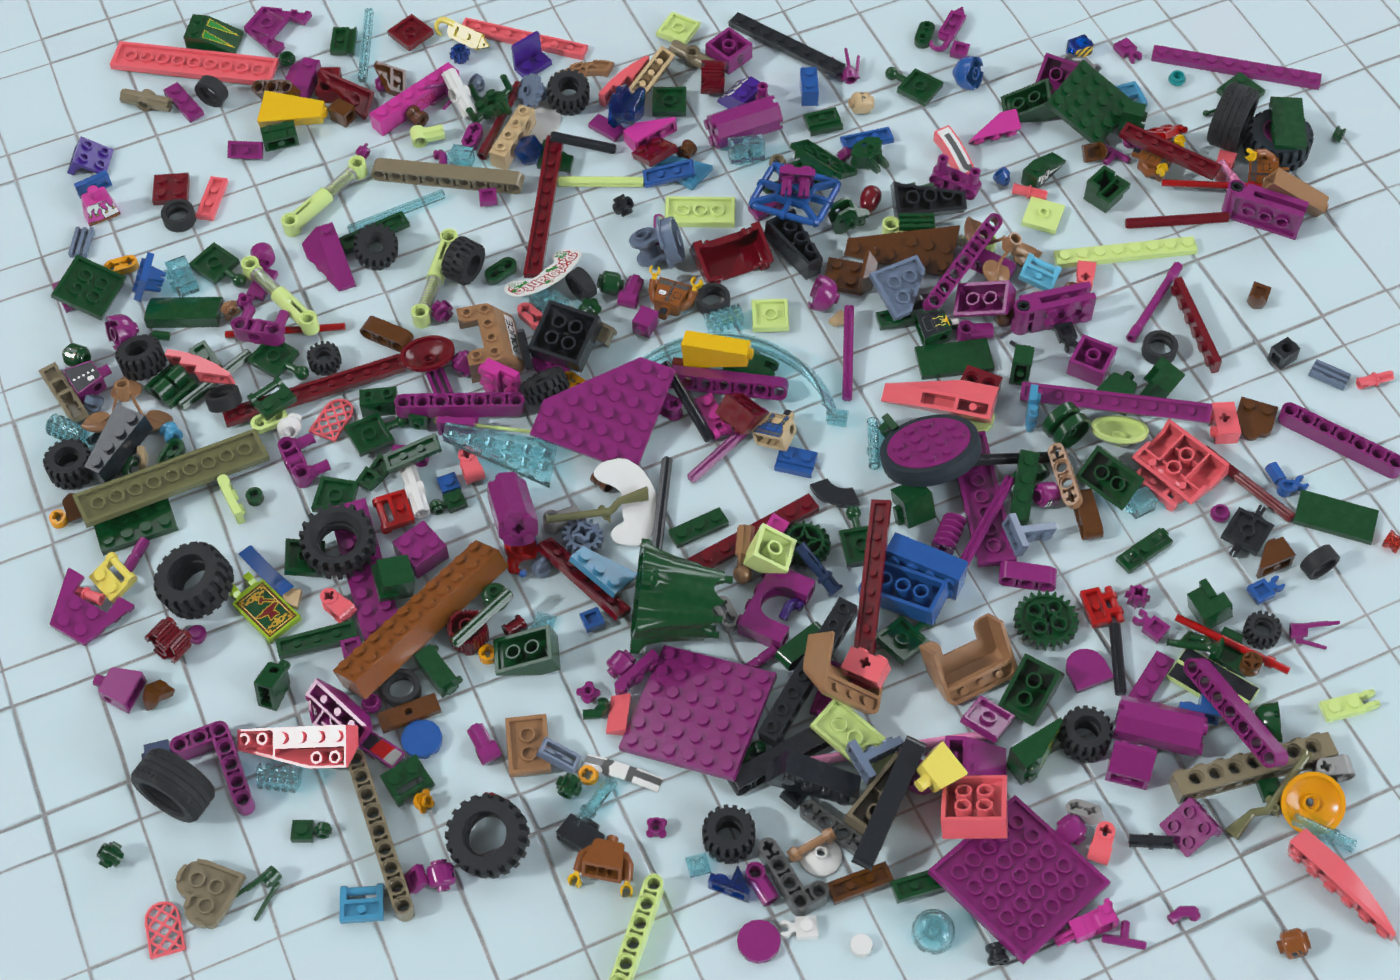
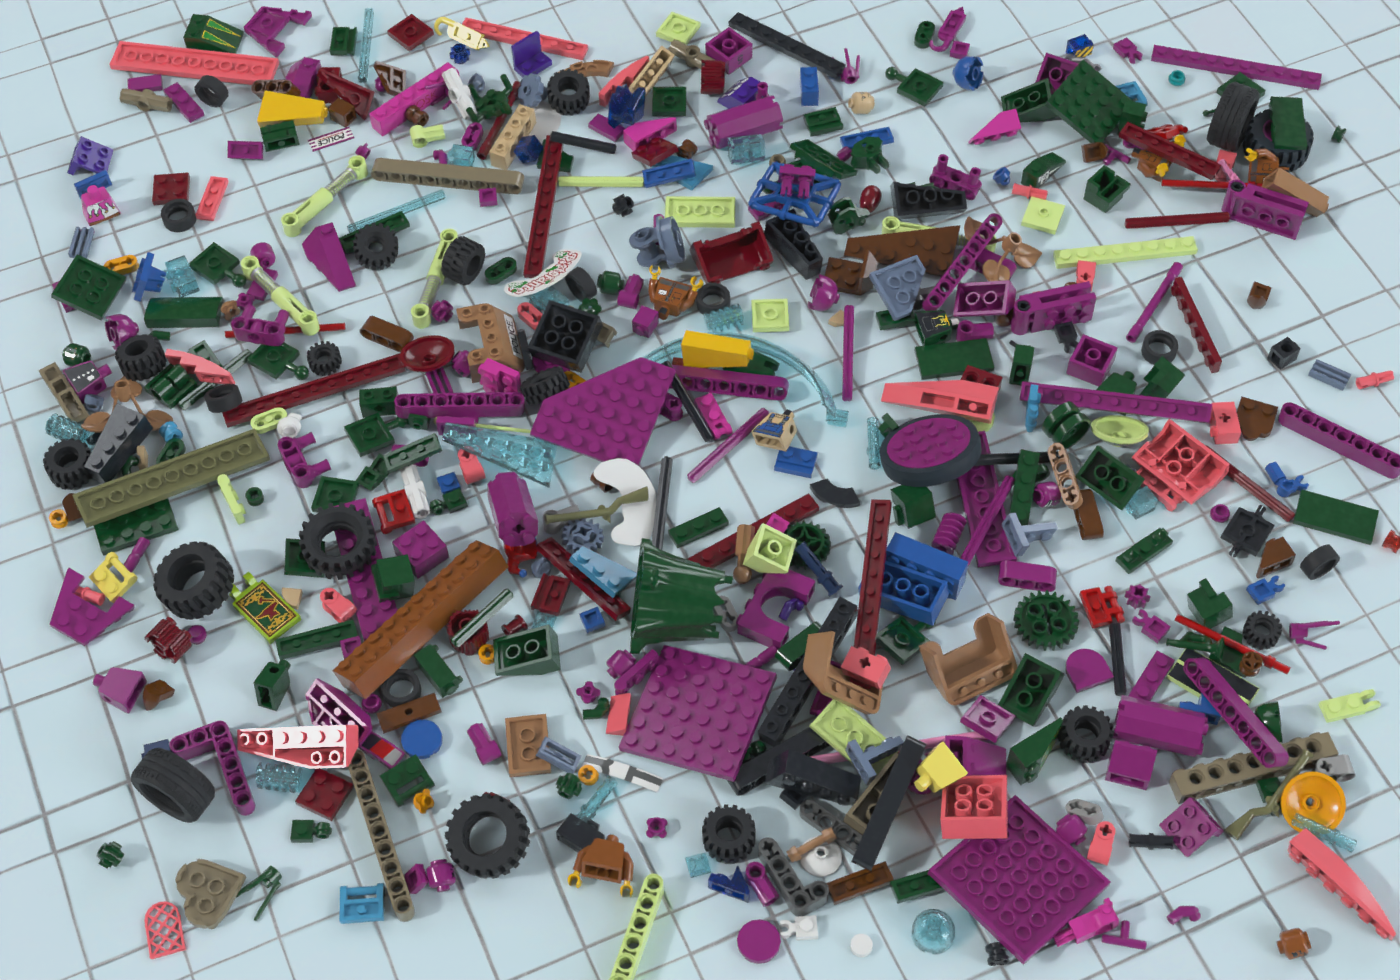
blue sticker [239,545,294,595] -> none
dark green plate [247,376,297,421] -> none
dark green plate [279,51,296,66] -> none
coral window [309,399,354,442] -> none
dark green head [482,583,508,612] -> none
dark red slope [715,392,769,435] -> none
dark green plate [838,506,868,567] -> none
dark green tile [898,213,935,231] -> none
slope [933,125,974,174] -> none
medium azure plate [1017,252,1062,291] -> none
none -> magenta tile [127,74,163,92]
none -> dark red plate [295,768,354,821]
none -> sticker [308,127,354,152]
none -> dark red plate [530,573,571,616]

